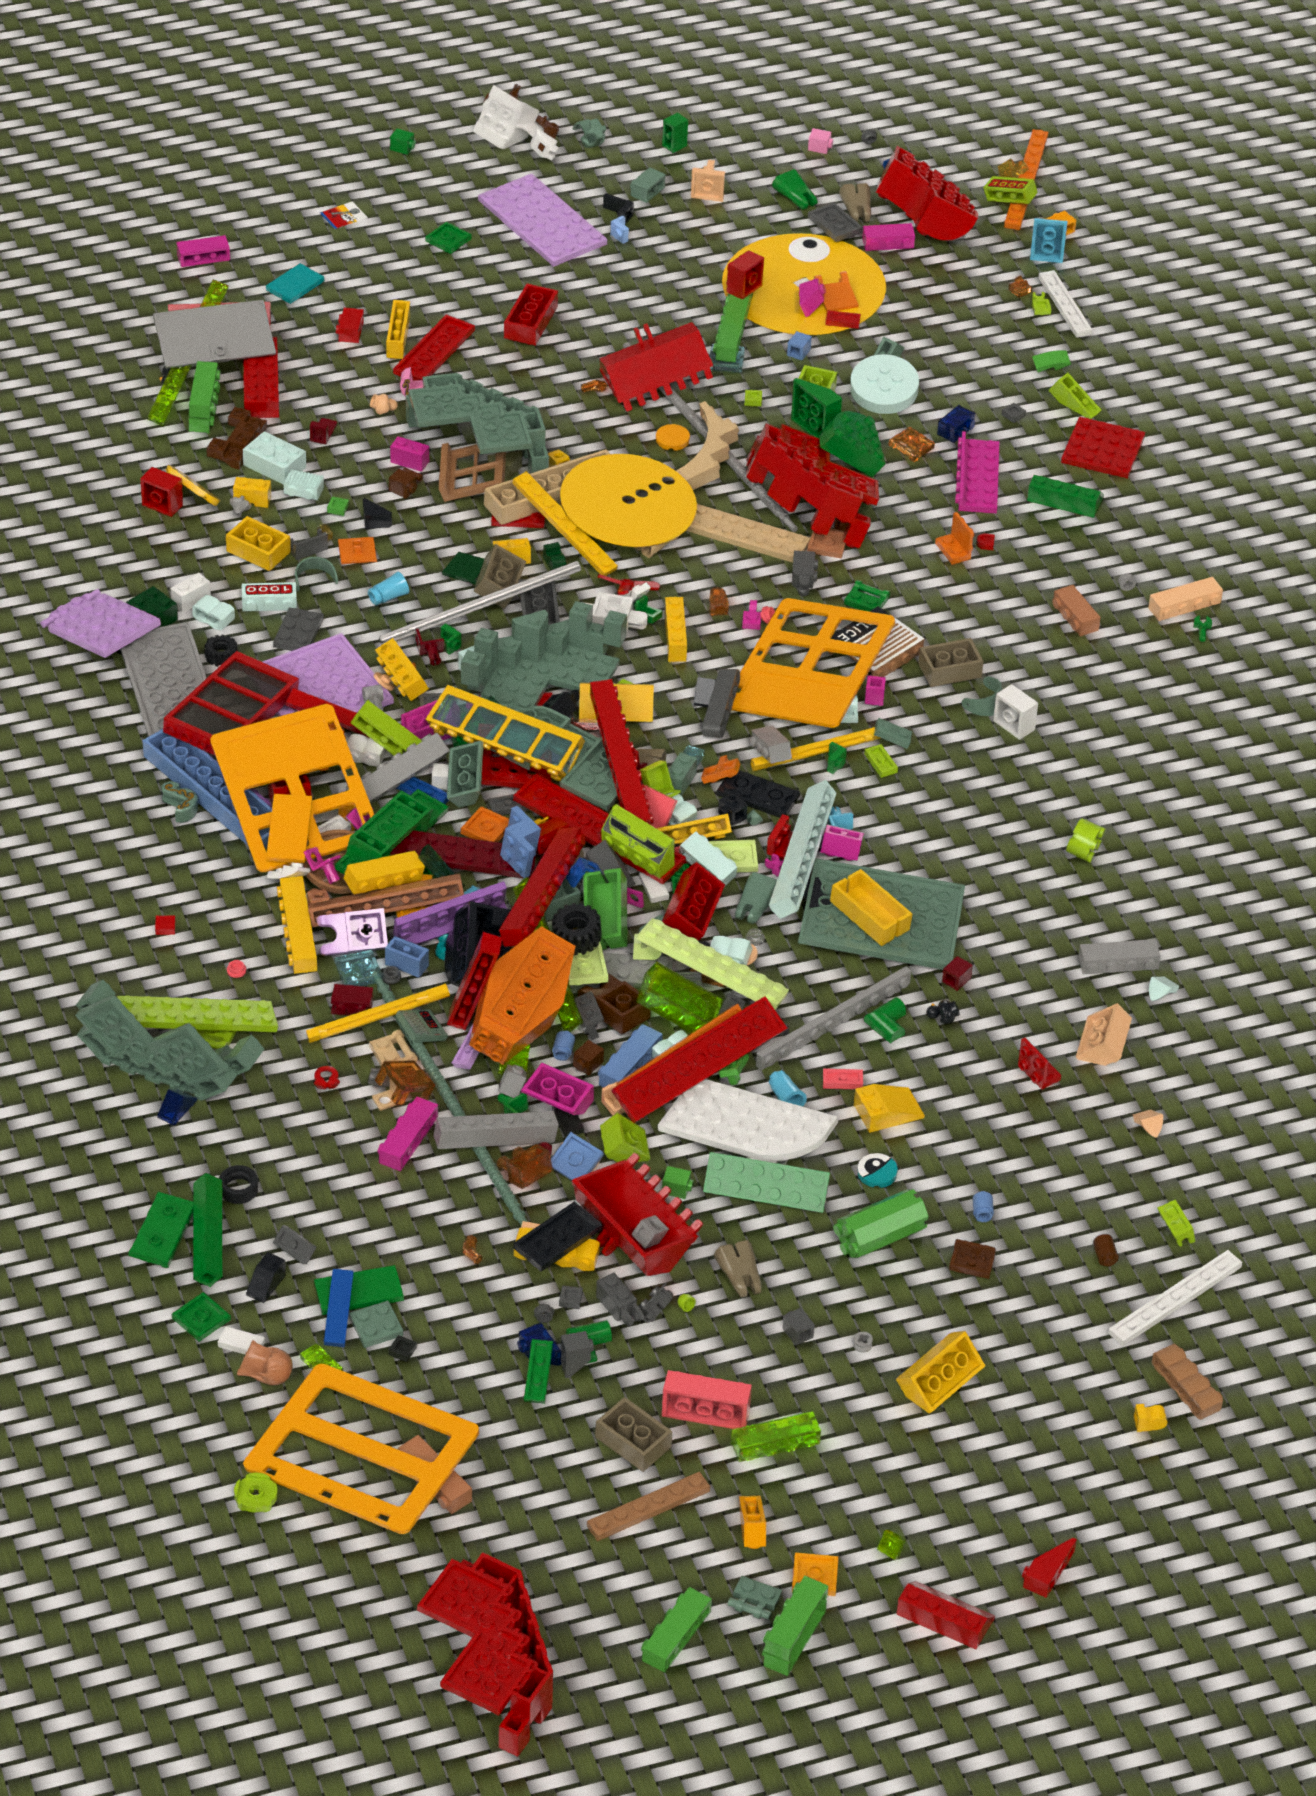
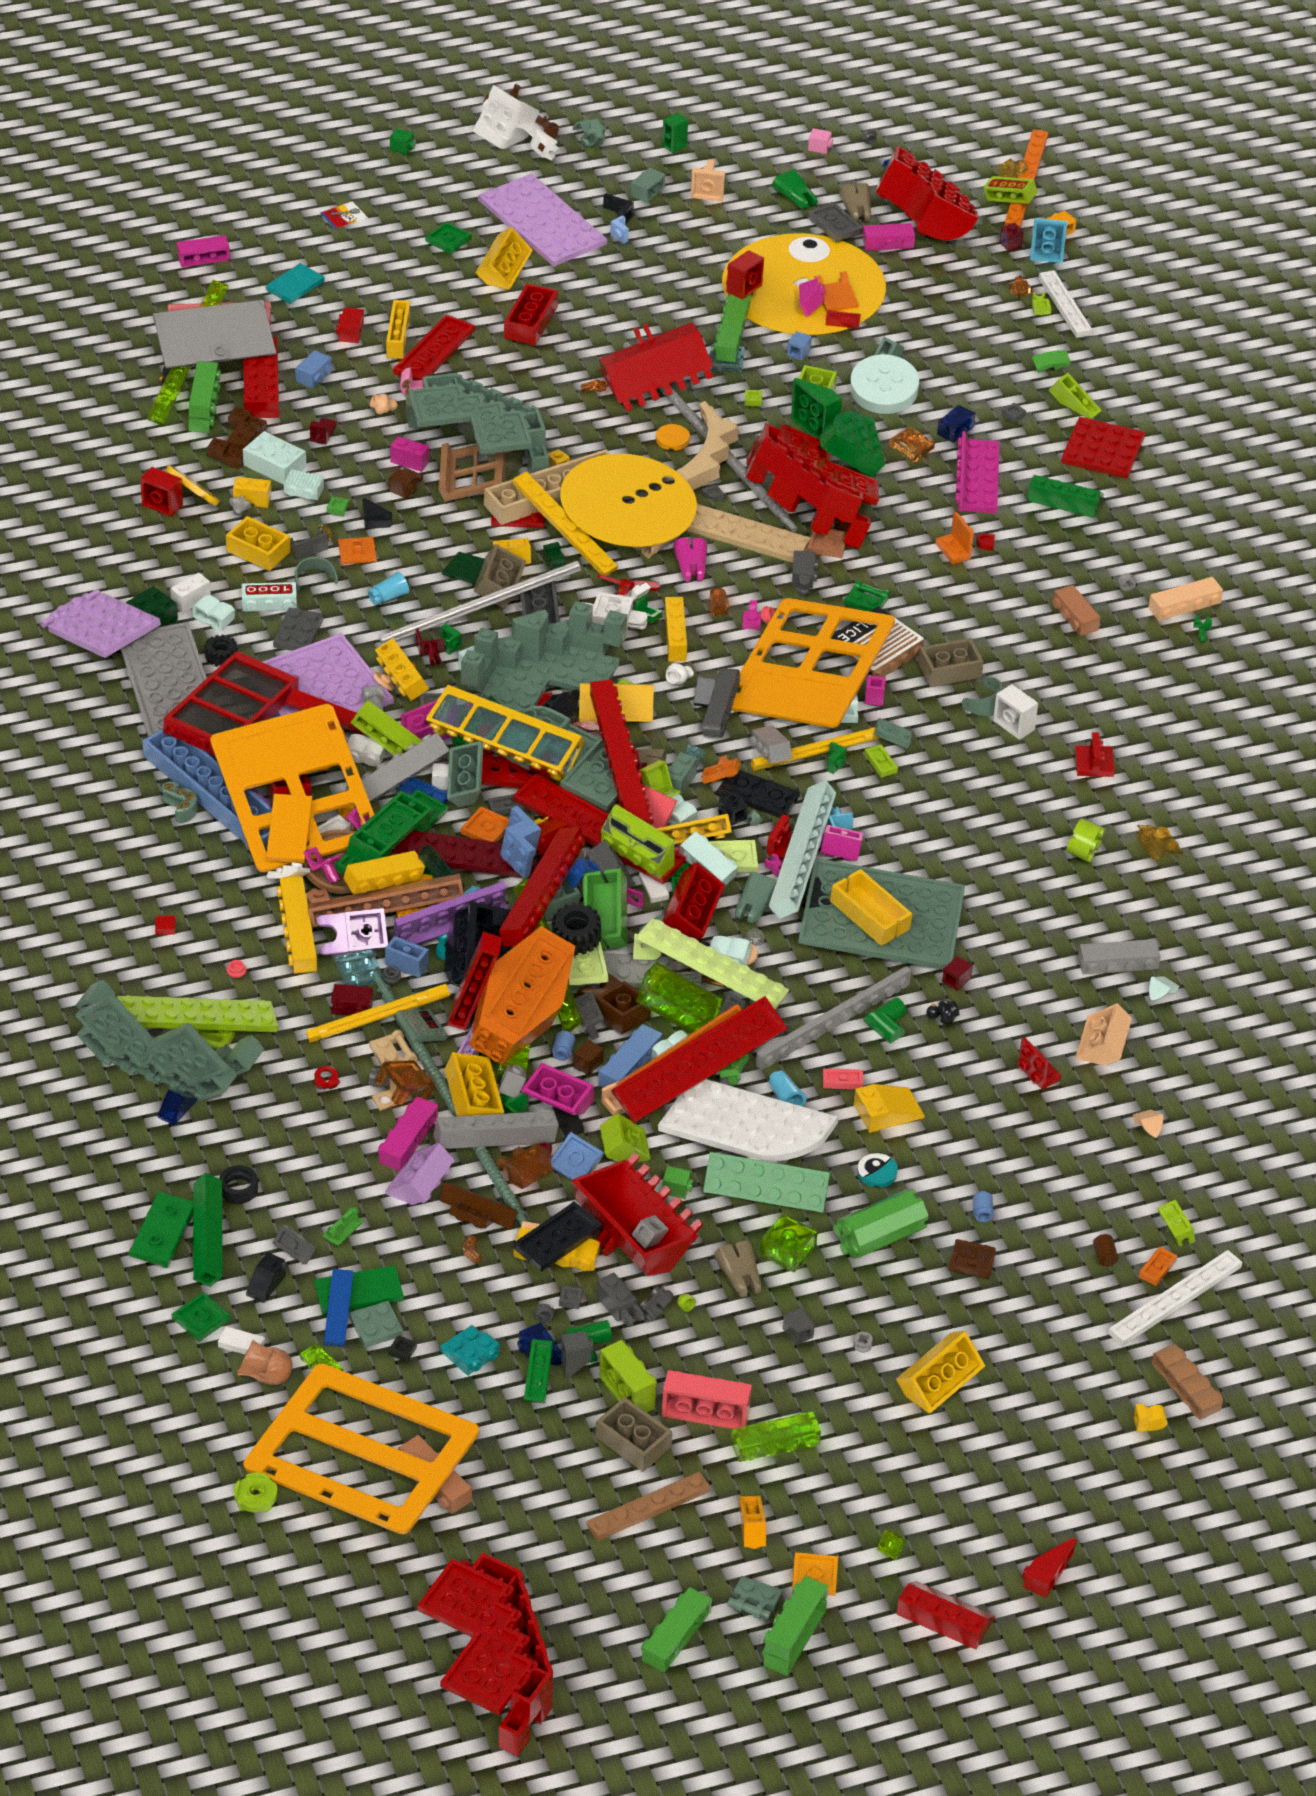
none -> medium blue brick [295,350,333,389]
none -> bright green hinge [322,1207,364,1246]
none -> lavender slope [385,1143,454,1205]
none -> reddish brown bracket [440,1182,517,1229]
none -> teal plate [440,1325,500,1376]
none -> yellow brick [444,1052,504,1116]
none -> yellow slope [475,227,533,290]
none -> lime brick [599,1340,657,1413]
none -> white animal [666,663,694,685]
none -> dark pink piece [673,538,707,582]
none -> dark grey tile [701,485,725,500]
none -> clear neon green brick [760,1213,818,1273]
none -> dark red brick [999,223,1024,251]
none -> red bracket [1075,732,1115,777]
none -> clear yellow hinge [1137,825,1183,860]
none -> orange plate [1138,1247,1177,1286]

